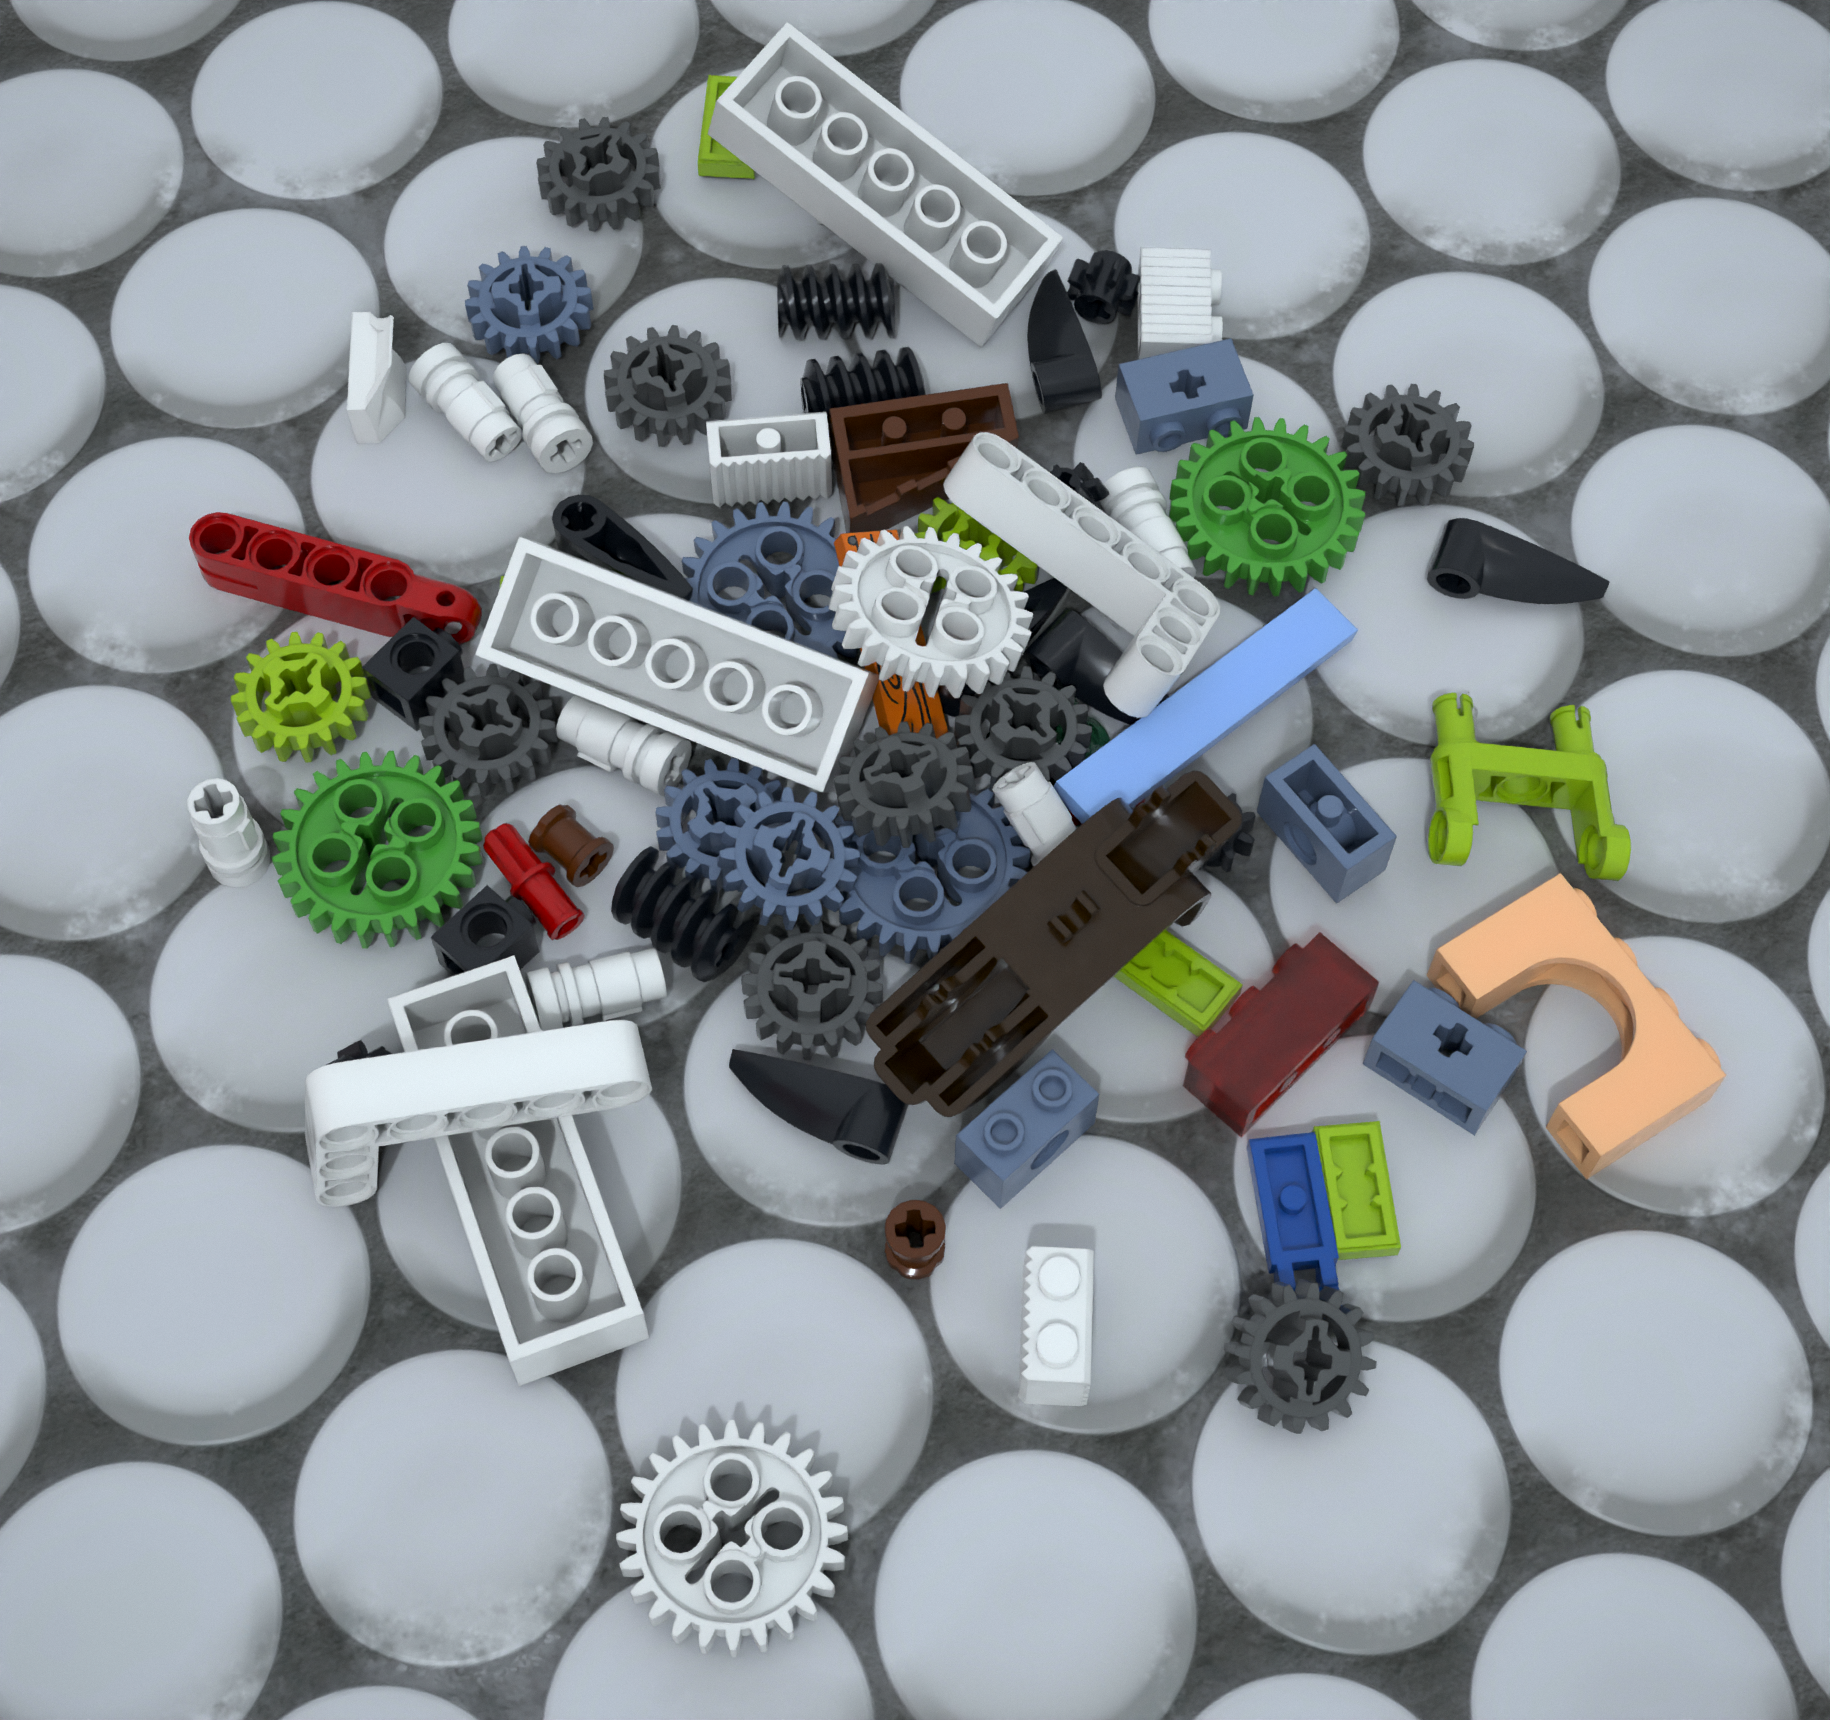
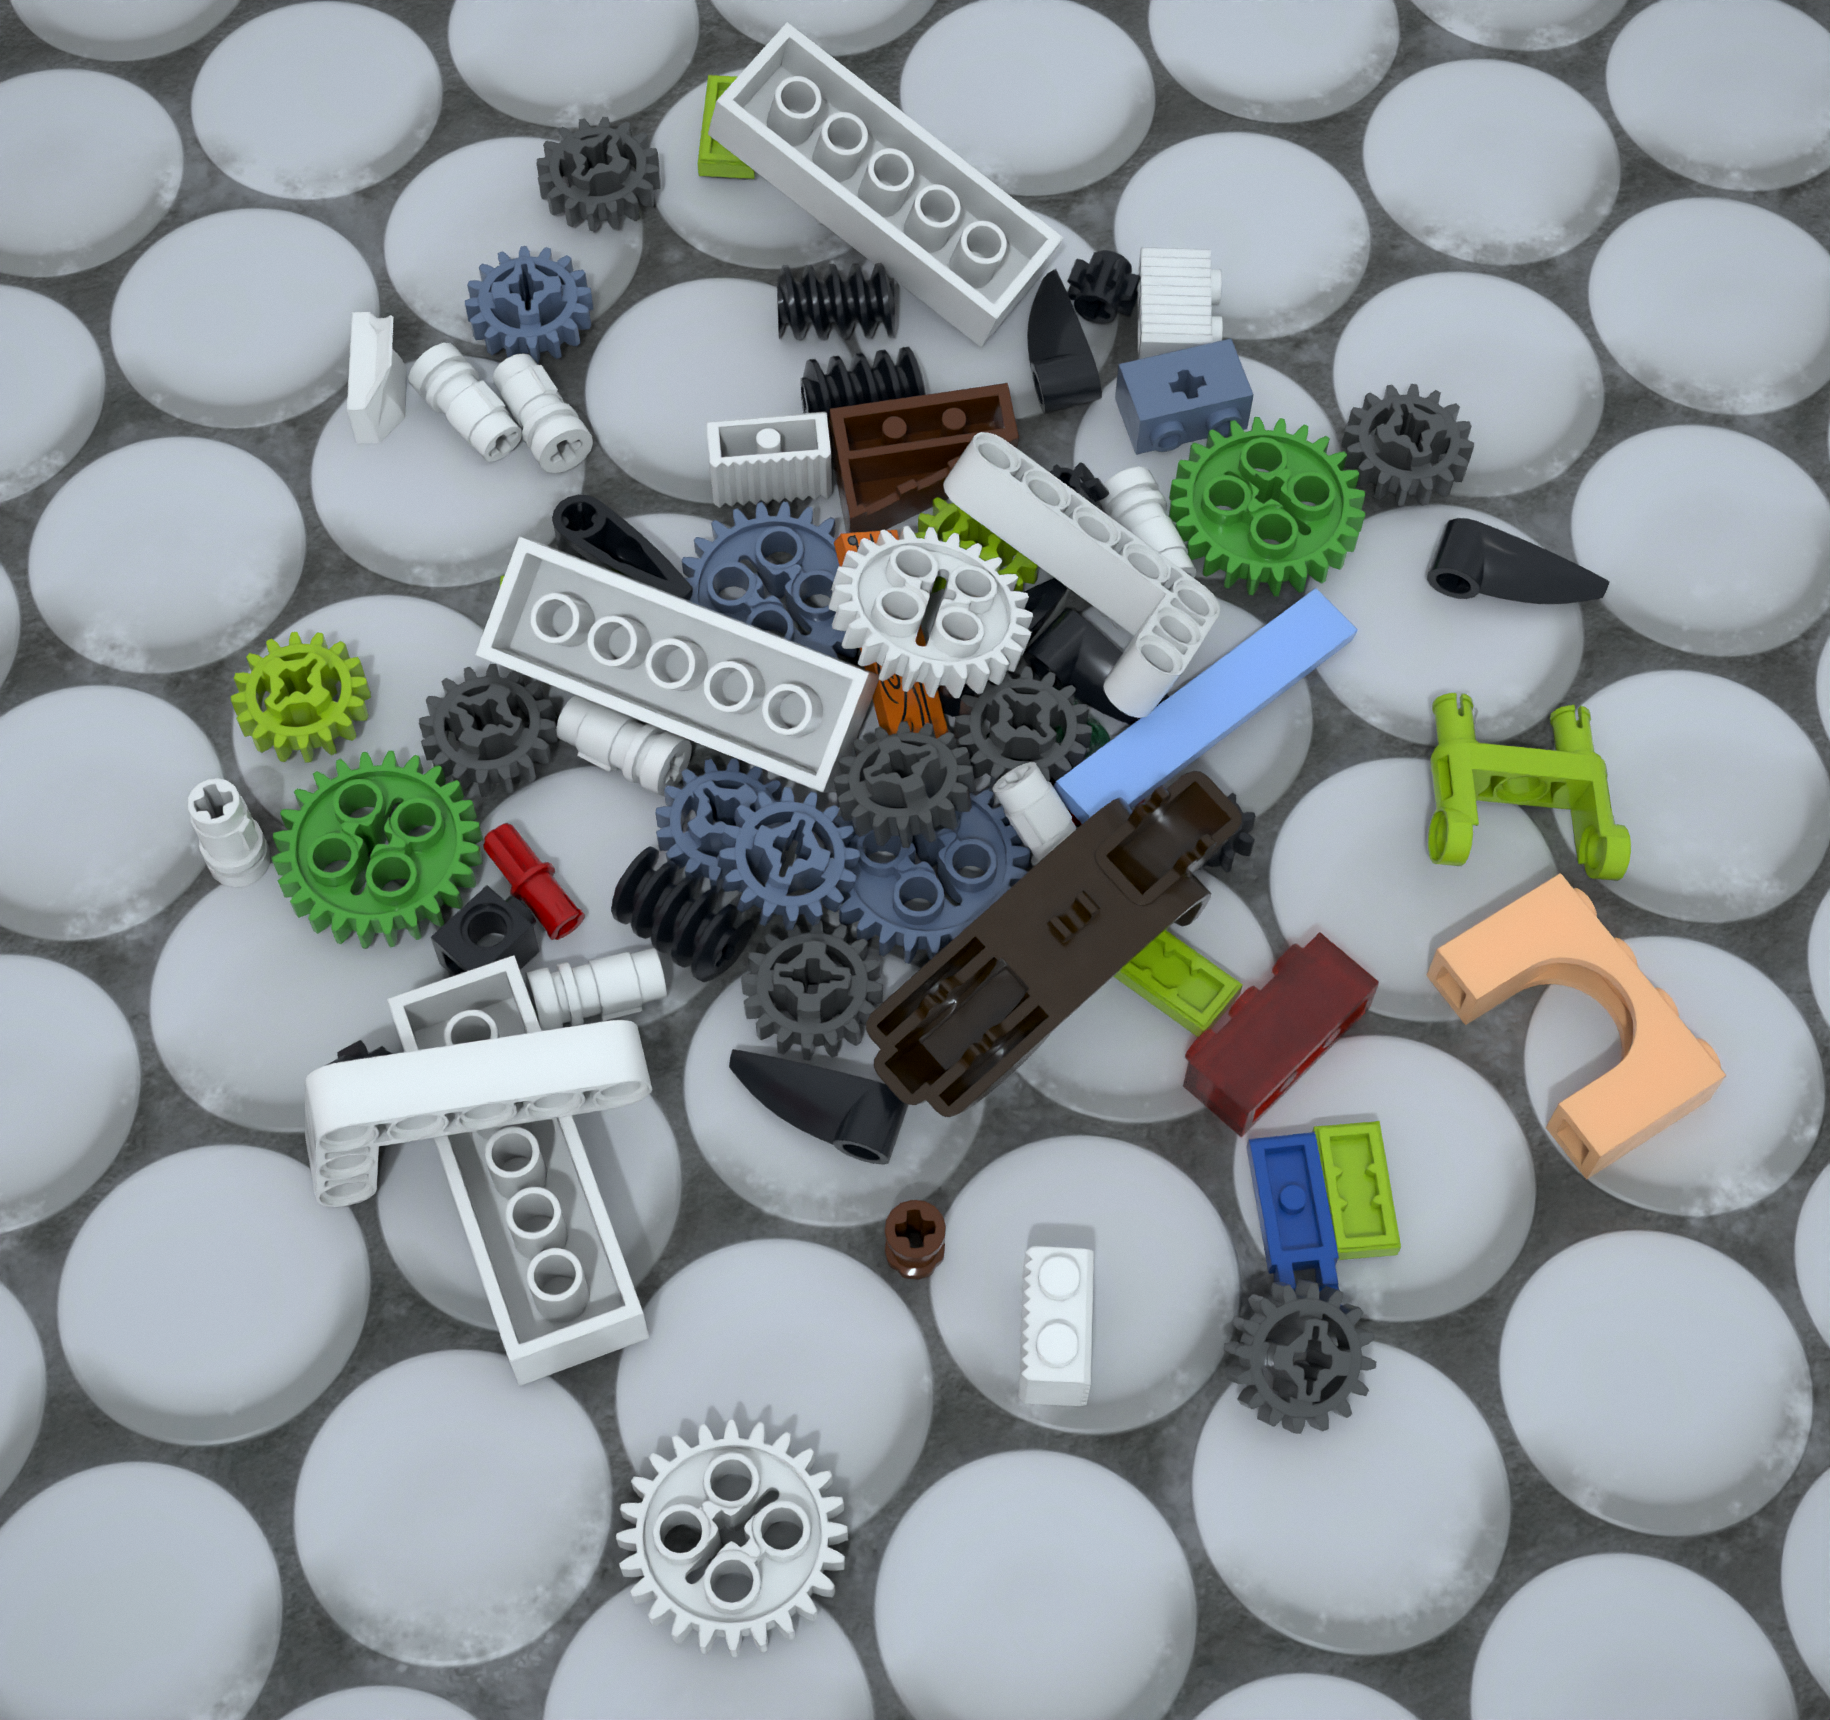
red piece [189,512,482,645] -> none
black brick [362,617,465,731] -> none
reddish brown bush [528,804,614,887] -> none
dark grey gear [603,325,733,447] -> none
sand blue brick [954,1049,1100,1209] -> none
sand blue brick [1257,744,1397,904] -> none
sand blue brick [1363,980,1527,1136] -> none

